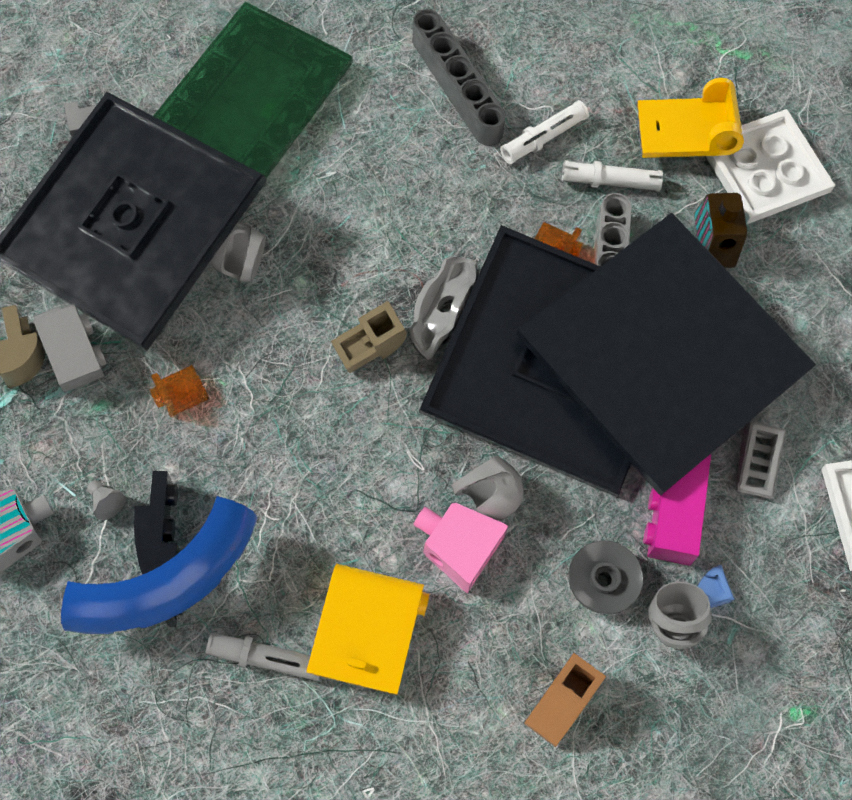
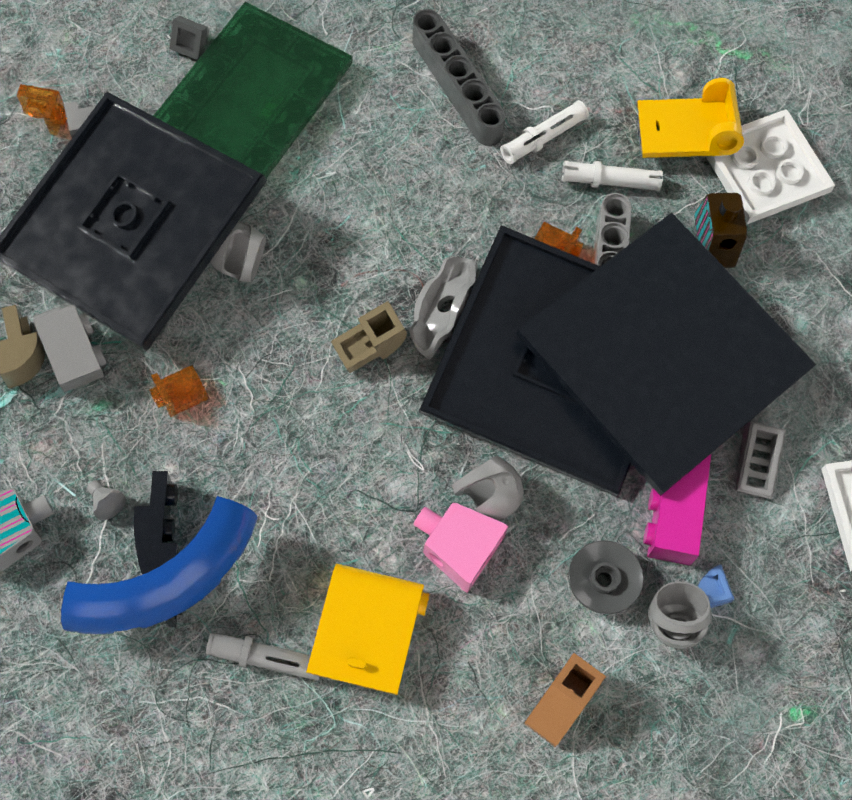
none -> clear orange bracket [17,84,67,135]
none -> dark grey tile [169,16,209,60]

